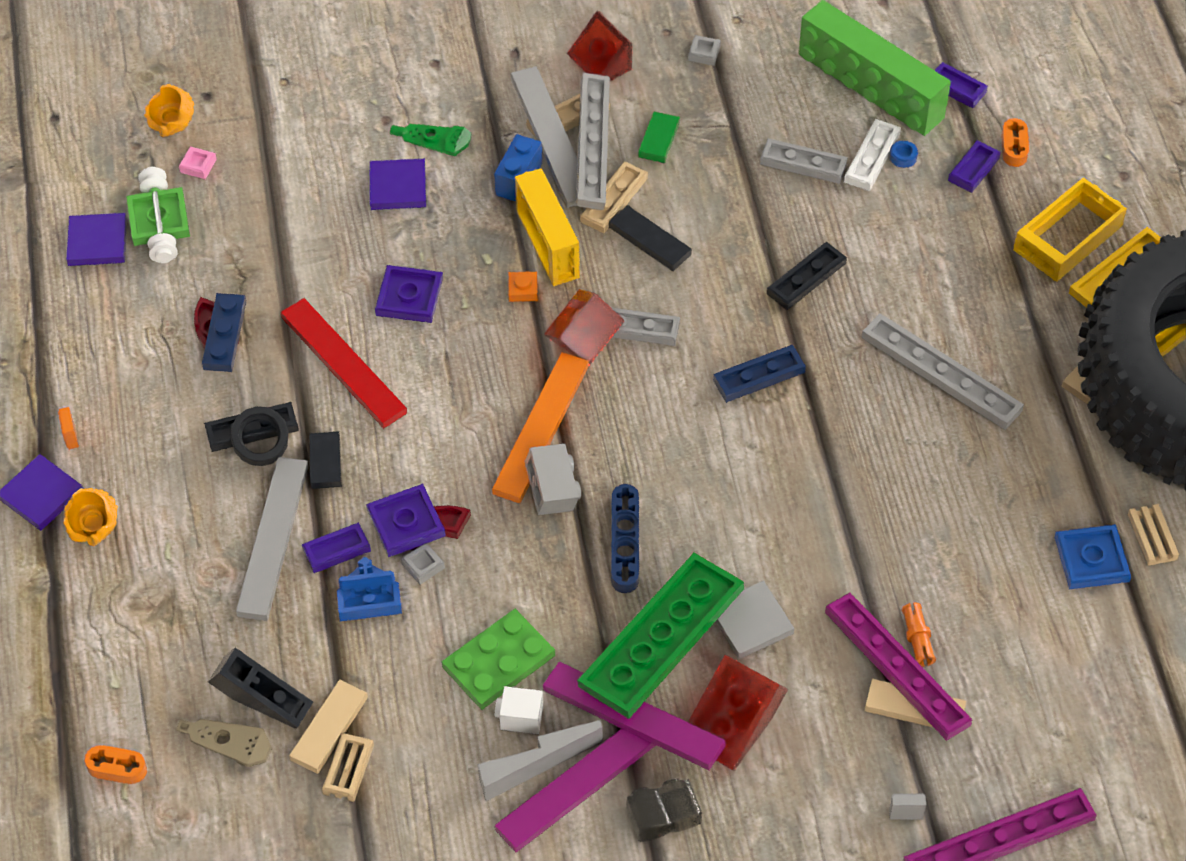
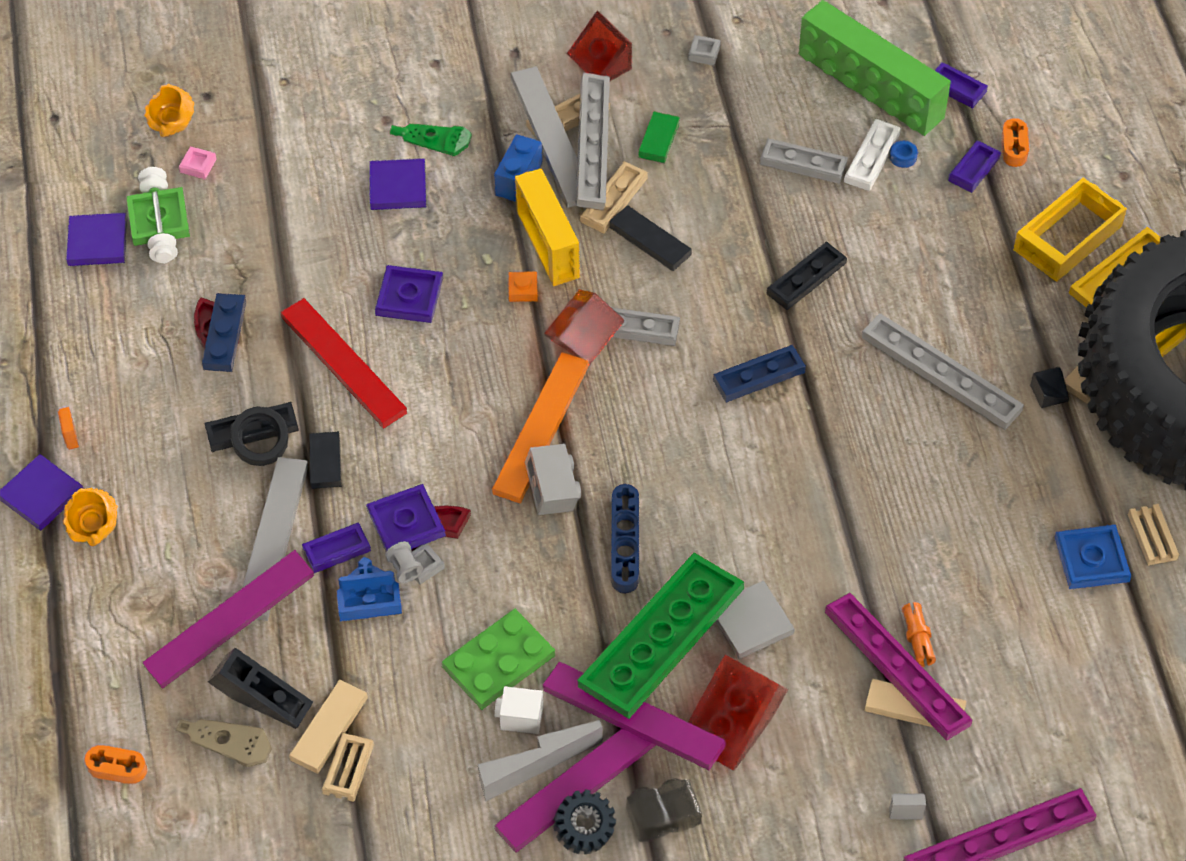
none -> magenta tile [142,550,315,689]
none -> light grey bush [385,541,424,583]
none -> black bush [553,790,616,854]
none -> black slope [1030,367,1069,409]

